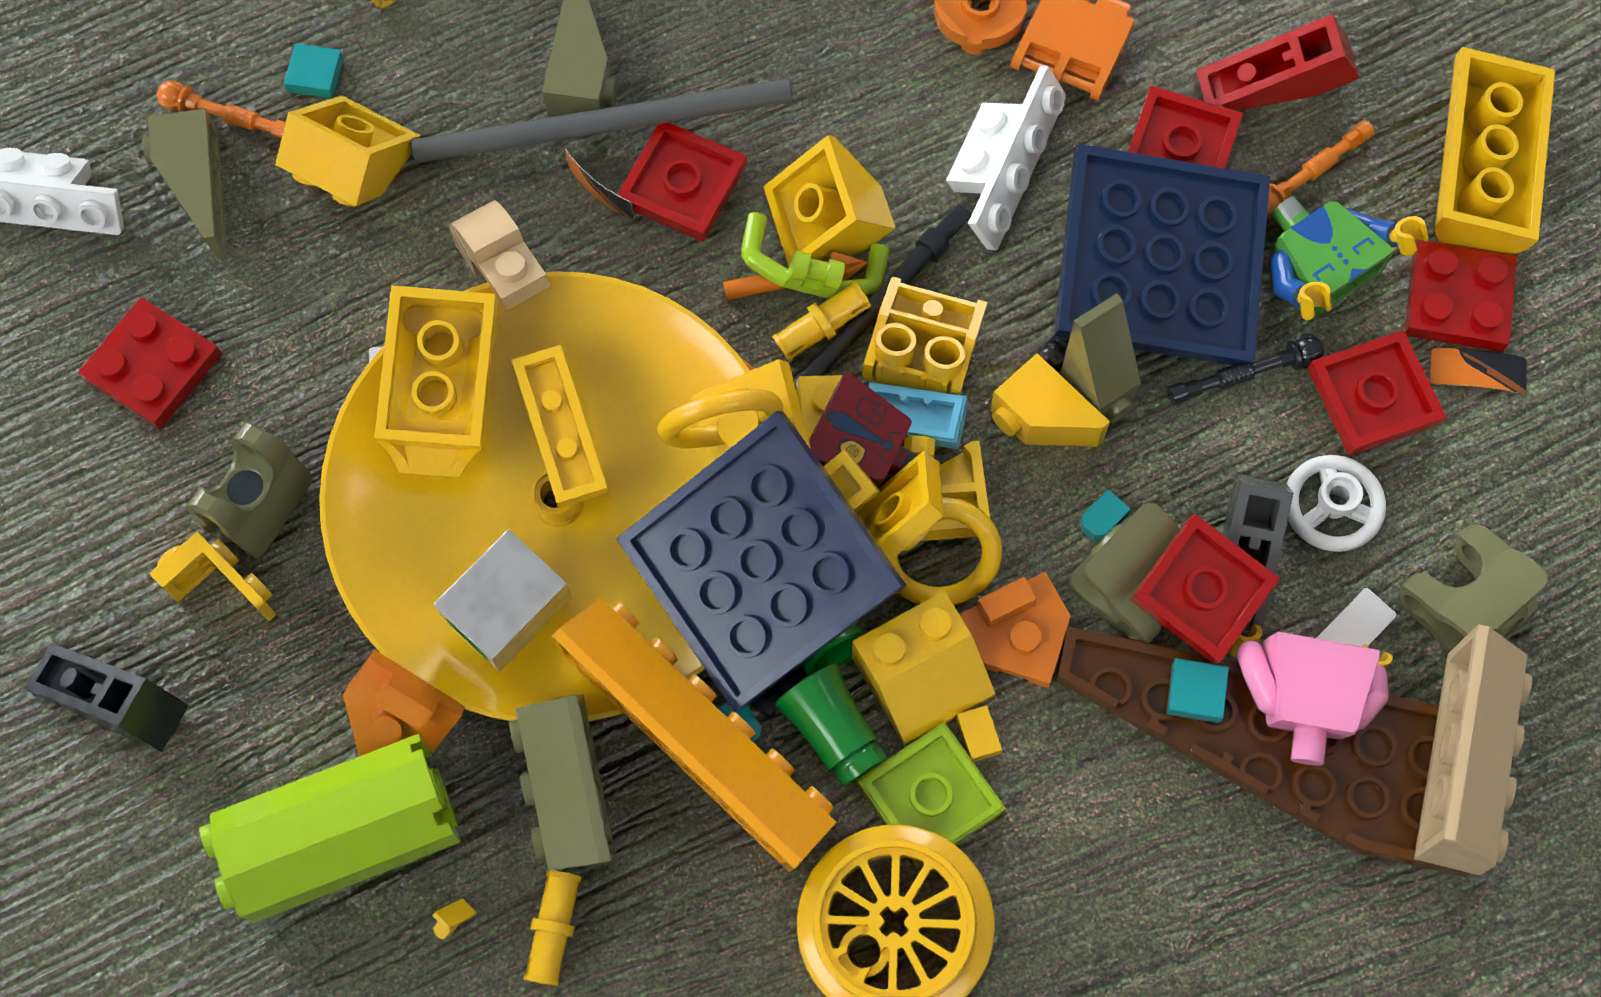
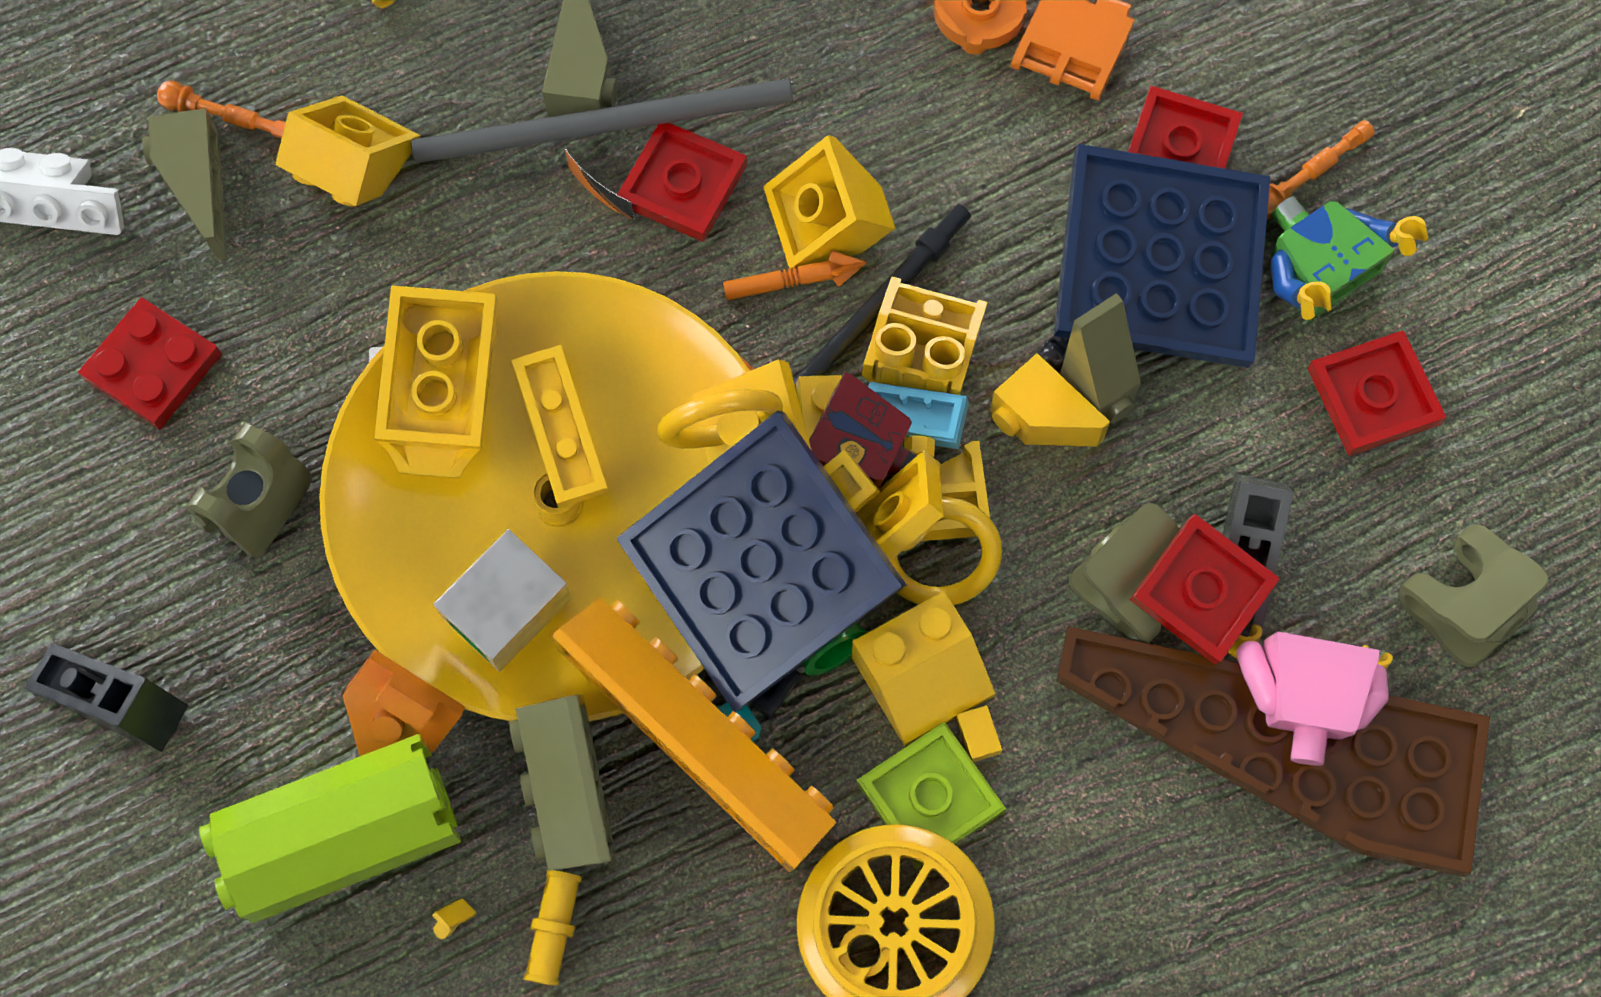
yellow bracket [149,531,277,621] -> none
teal tile [284,43,344,99] -> none
tan arch [449,200,551,311] -> none
lime piece [741,212,889,299] -> none
yellow pin [772,281,872,363] -> none
green plant [775,663,887,787] -> none
white bracket [946,66,1066,250] -> none
orange plate [959,572,1071,689] -> none
teal piece [1080,489,1131,541] -> none
teal tile [1166,658,1229,723] -> none
black piece [1167,333,1324,405] -> none
red slope [1196,14,1360,110] -> none
white piece [1286,455,1386,552] -> none
white sticker [1316,588,1396,647] -> none
red plate [1404,240,1517,352] -> none
tan slope [1414,624,1532,875] -> none
sticker [1430,348,1526,394] -> none
yellow brick [1435,47,1555,255] -> none

